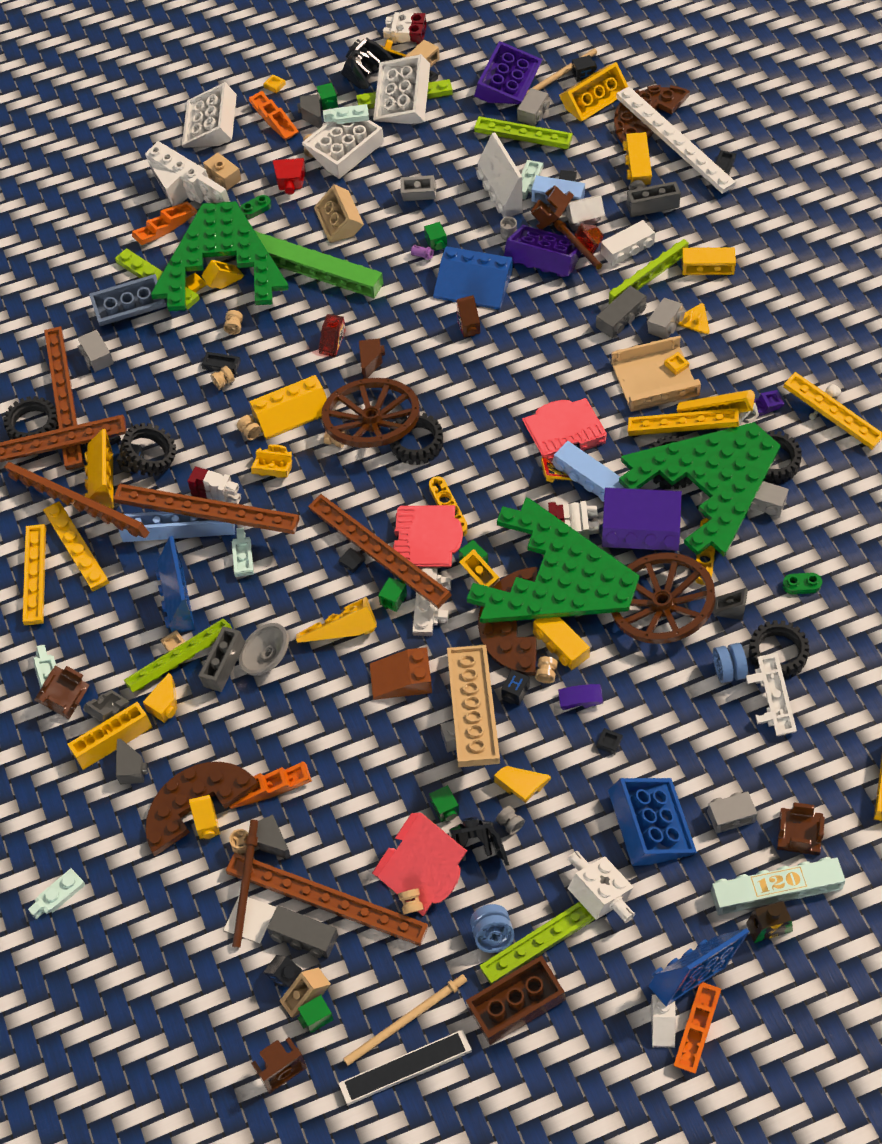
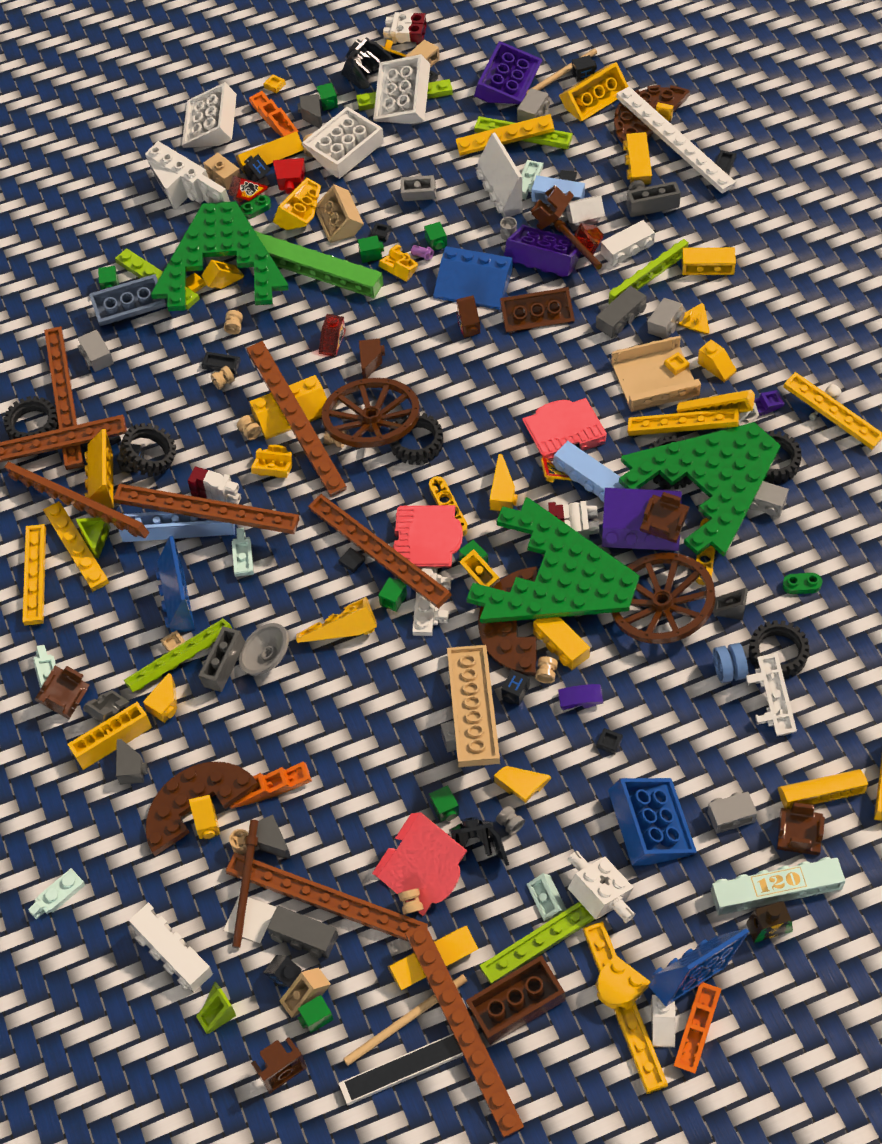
orange slope [132,201,197,245] -> none
light aqua hinge [323,104,369,124] -> none
dark orange slope [370,647,432,700] -> none
medium blue wheel [470,904,514,953] -> none
none -> lime slope [76,517,111,559]
none -> green brick [98,266,119,290]
none -> white wedge [129,902,213,992]
none -> lime slope [196,982,236,1034]
none -> slope [228,175,268,203]
none -> yellow brick [235,131,304,173]
none -> black brick [241,154,270,182]
none -> dark orange plate [246,341,347,497]
none -> yellow wedge [273,178,321,230]
none -> green brick [357,235,384,263]
none -> black tile [370,223,392,242]
none -> yellow slope [378,244,418,282]
none -> yellow brick [387,925,478,990]
none -> dark orange plate [405,923,524,1138]
none -> yellow plate [456,114,555,156]
none -> yellow slope [489,454,518,511]
none -> reddish brown slope [500,287,575,333]
none -> light aqua slope [527,873,567,921]
none -> yellow tile [582,921,668,1094]
none -> yellow slope [595,955,650,1009]
none -> reddish brown panel [640,492,689,543]
none -> yellow tile [656,103,673,122]
none -> yellow slope [697,340,737,383]
none -> yellow brick [777,769,868,809]

